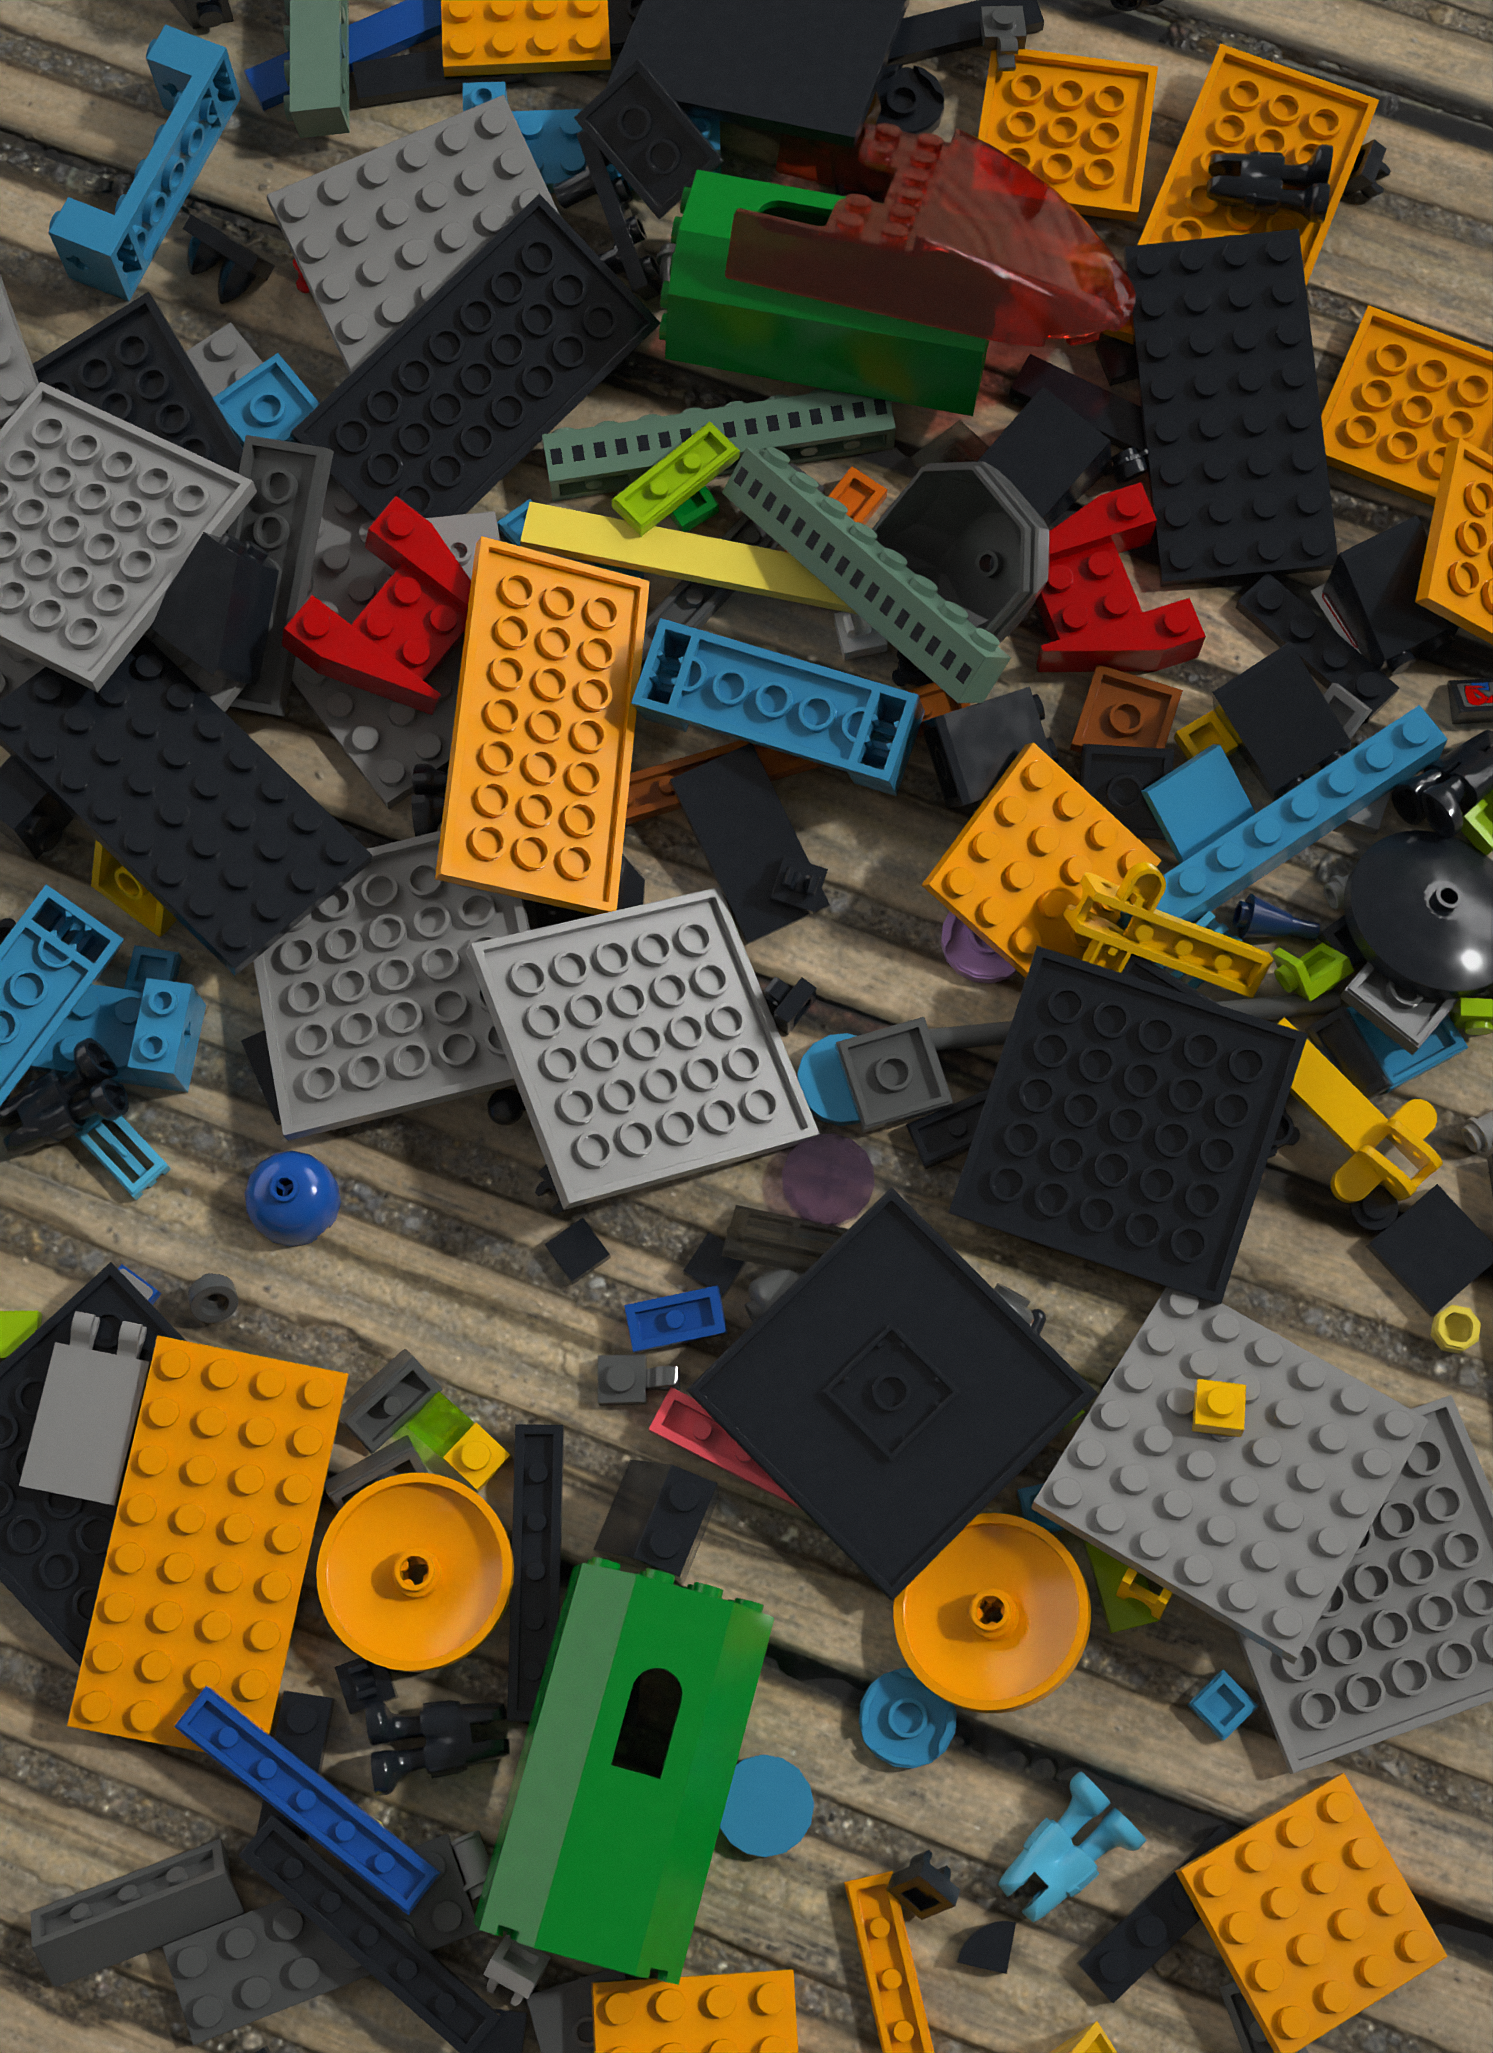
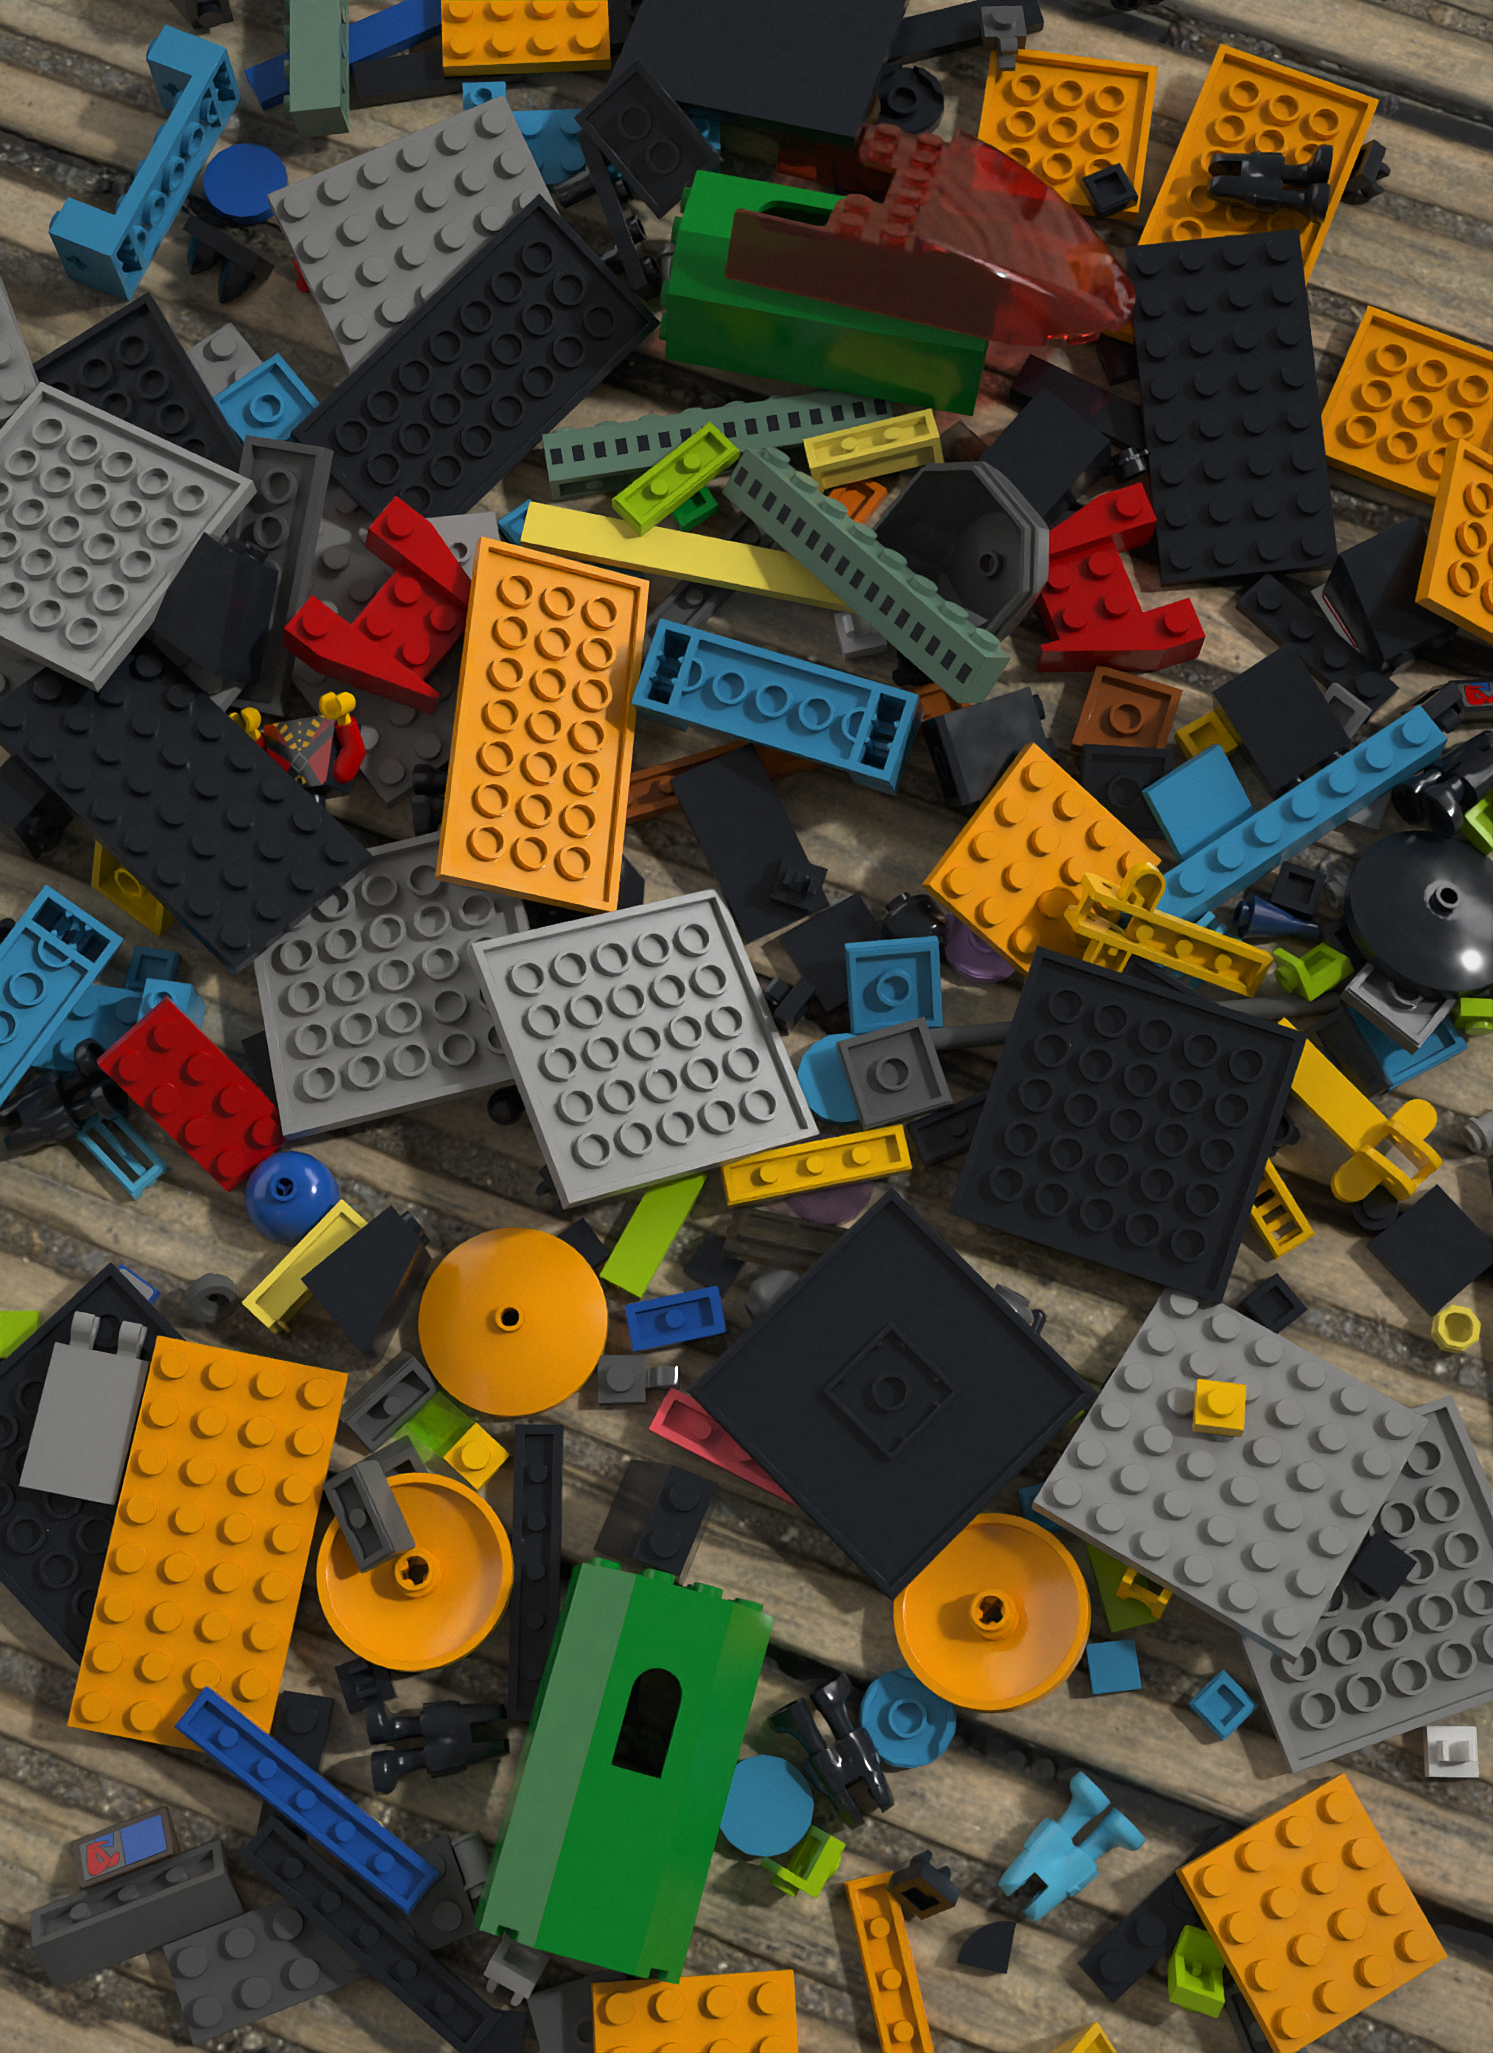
none -> slope [72,1806,182,1891]
none -> red plate [96,996,287,1193]
none -> blue tile [203,143,289,225]
none -> torso [228,692,366,810]
none -> light yellow container [242,1199,368,1336]
none -> black slope [301,1205,432,1367]
none -> dark grey slope [322,1460,416,1573]
none -> light orange dish [418,1227,609,1418]
none -> lime tile [599,1172,708,1300]
none -> yellow tile [720,1124,912,1209]
none -> lime bracket [760,1824,846,1899]
none -> black piece [766,1672,895,1830]
none -> black tile [780,892,888,1017]
none -> light yellow container [803,408,944,493]
none -> dark azure tile [845,936,943,1035]
none -> black head [882,892,950,952]
none -> black tile [1080,163,1139,220]
none -> dark azure tile [1085,1639,1142,1695]
none -> lime bracket [1167,1925,1225,2018]
none -> black tile [1239,1273,1308,1334]
none -> yellow slope [1248,1158,1316,1260]
none -> black plate [1269,861,1327,921]
none -> black tile [1346,1532,1417,1602]
none -> black tile [1400,682,1463,734]
none -> white tile [1422,1726,1479,1778]

